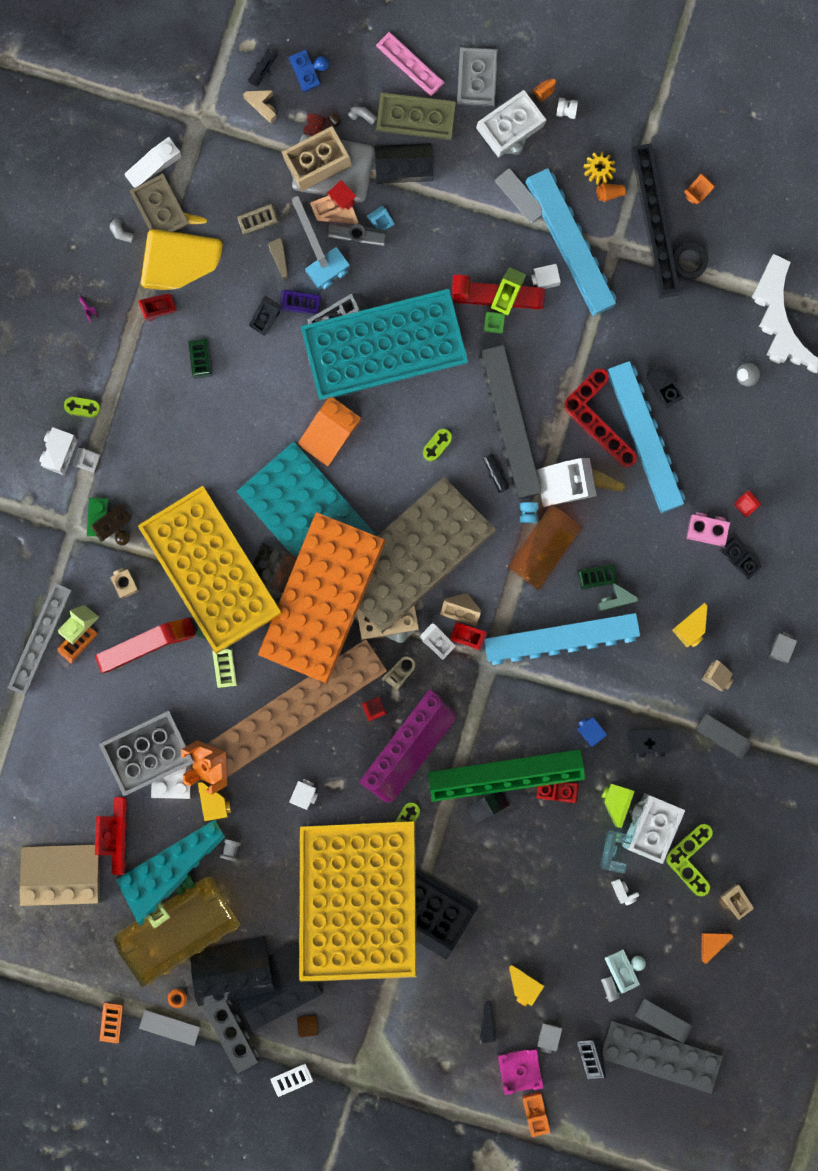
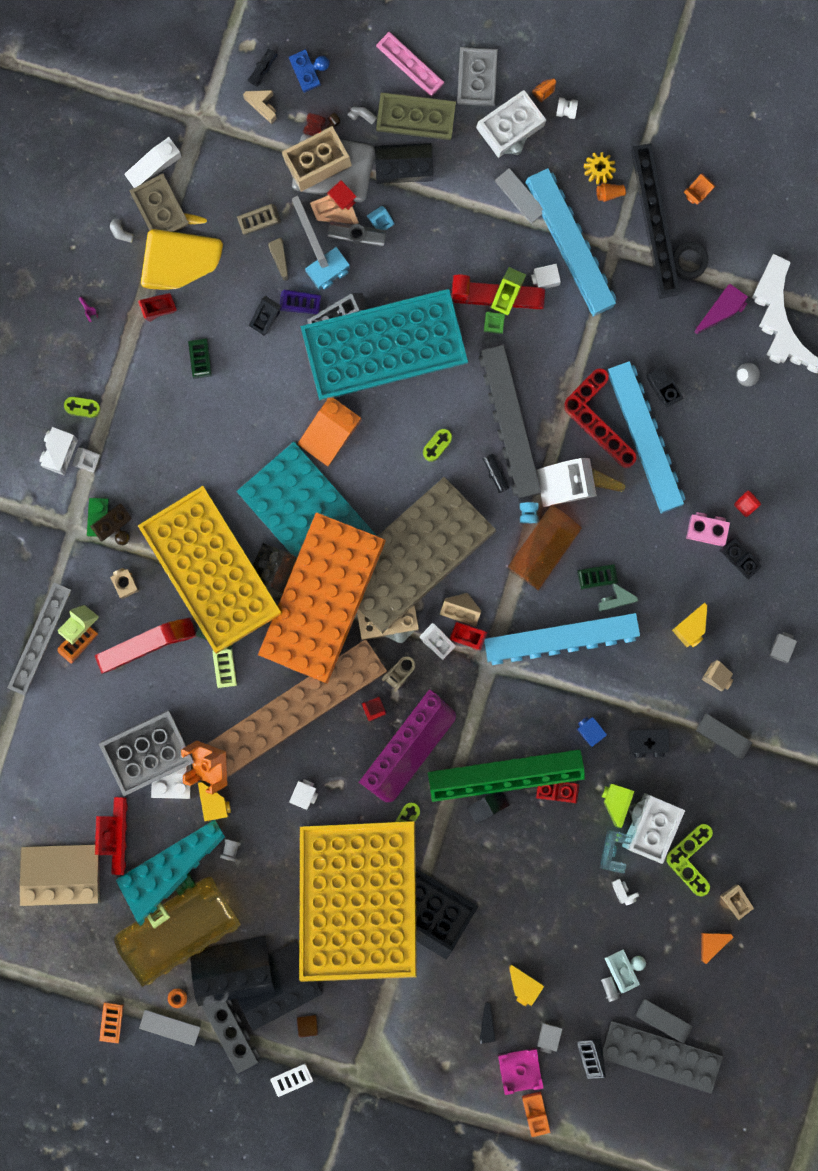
none -> magenta slope [694,283,748,334]

